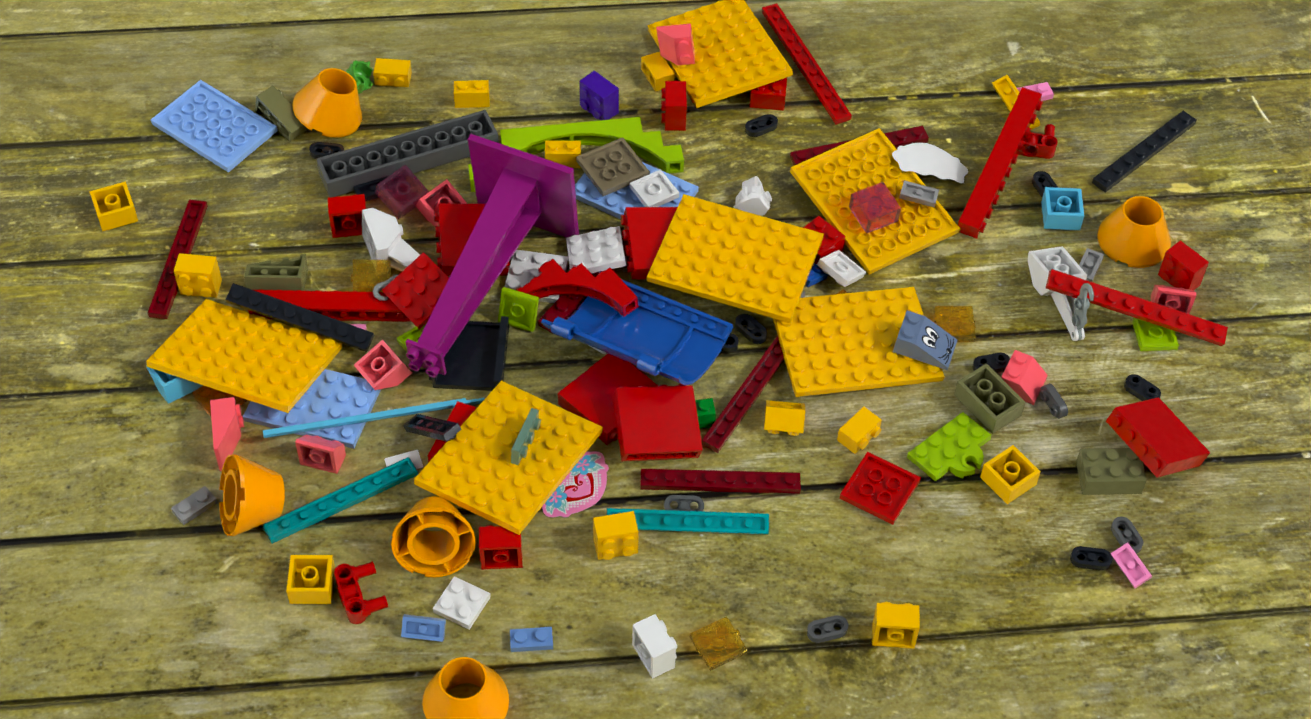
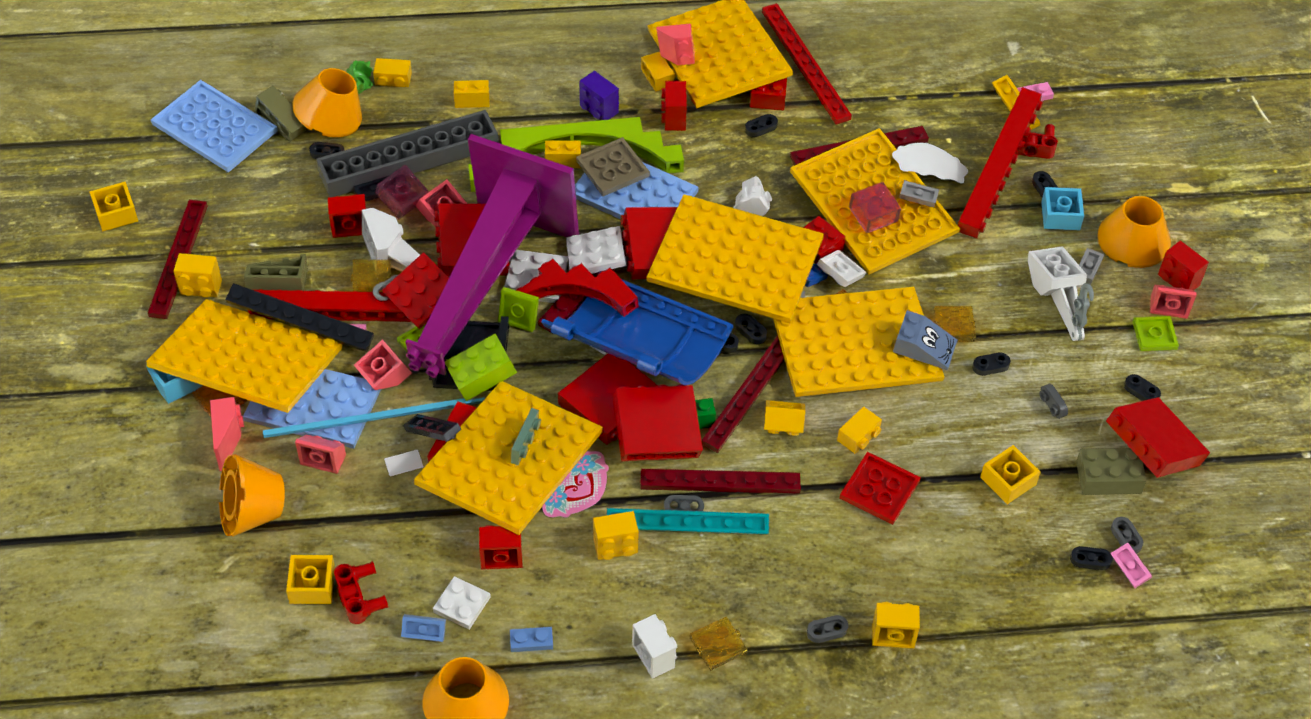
light grey plate [171,486,218,525] -> none
teal tile [263,457,418,544] -> none
light orange cone [391,496,475,577] -> none
white plate [630,169,679,207] -> none
lime plate [907,412,991,481] -> none
olive brick [954,363,1025,434] -> none
coral slope [1001,350,1048,405] -> none
red plate [1046,269,1228,346] -> none
black plate [1092,110,1197,193] -> none
none -> lime brick [445,334,517,401]

